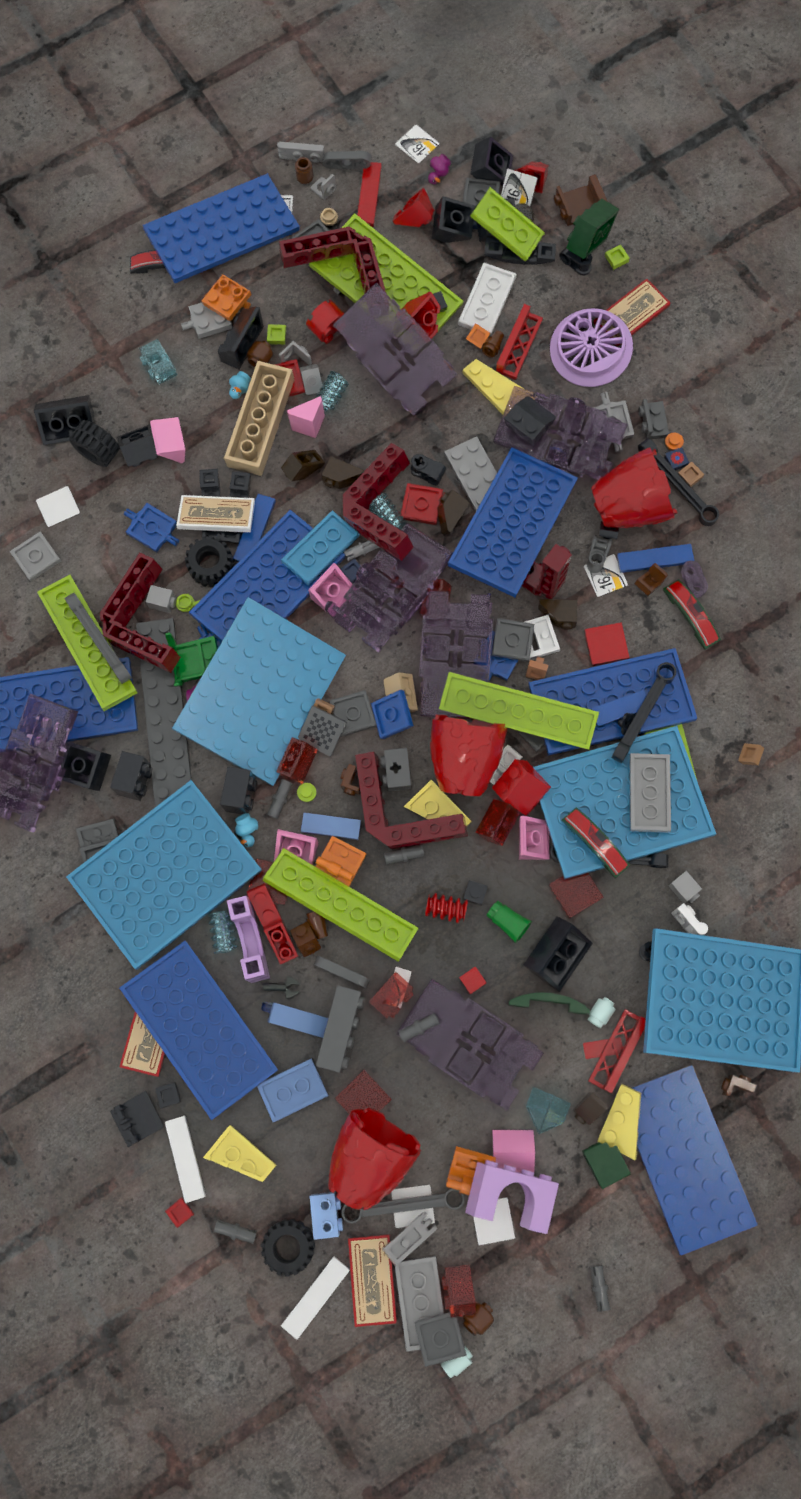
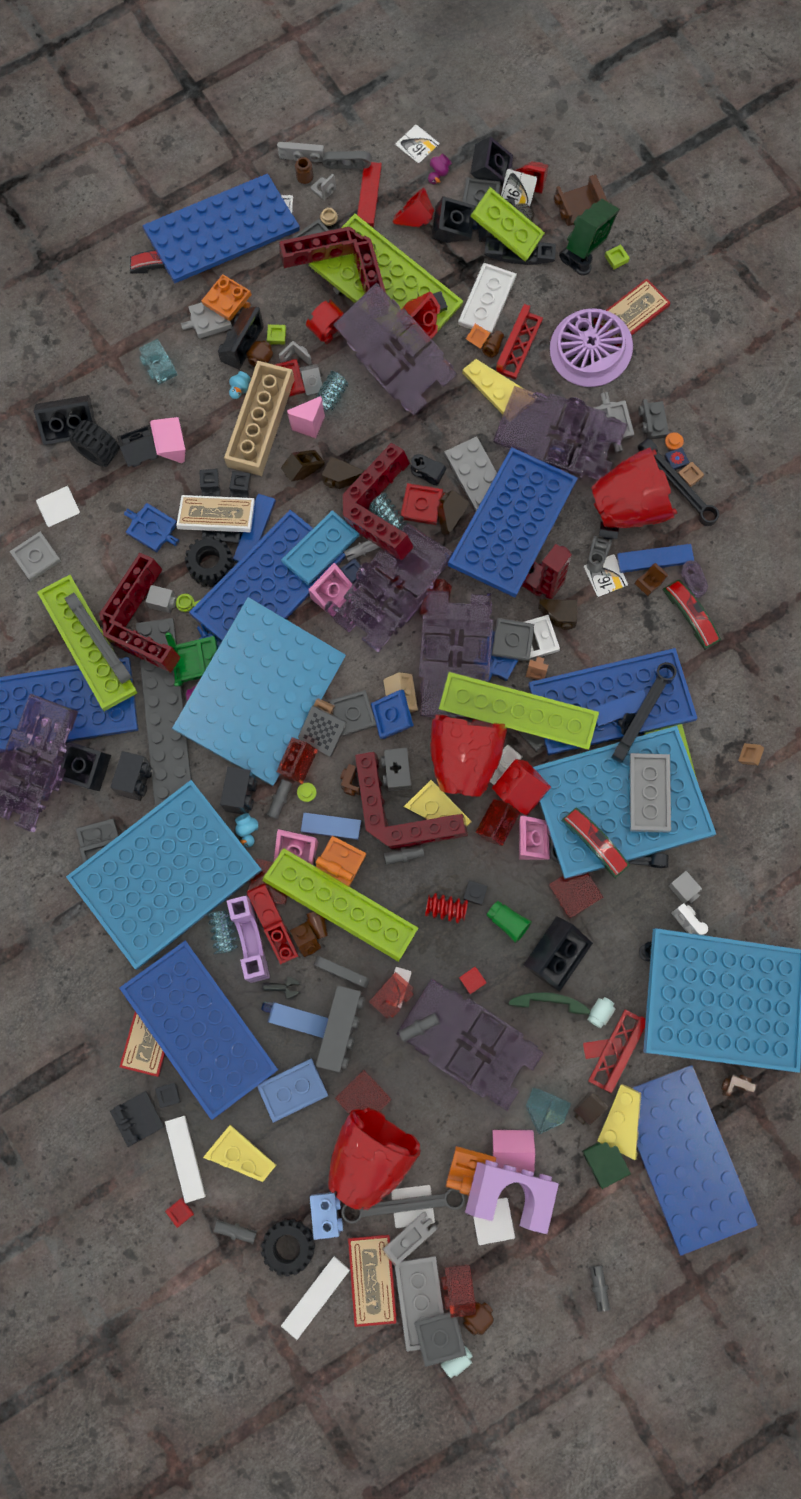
black slope [504,395,557,447] -> none
red tile [584,622,630,666] -> none

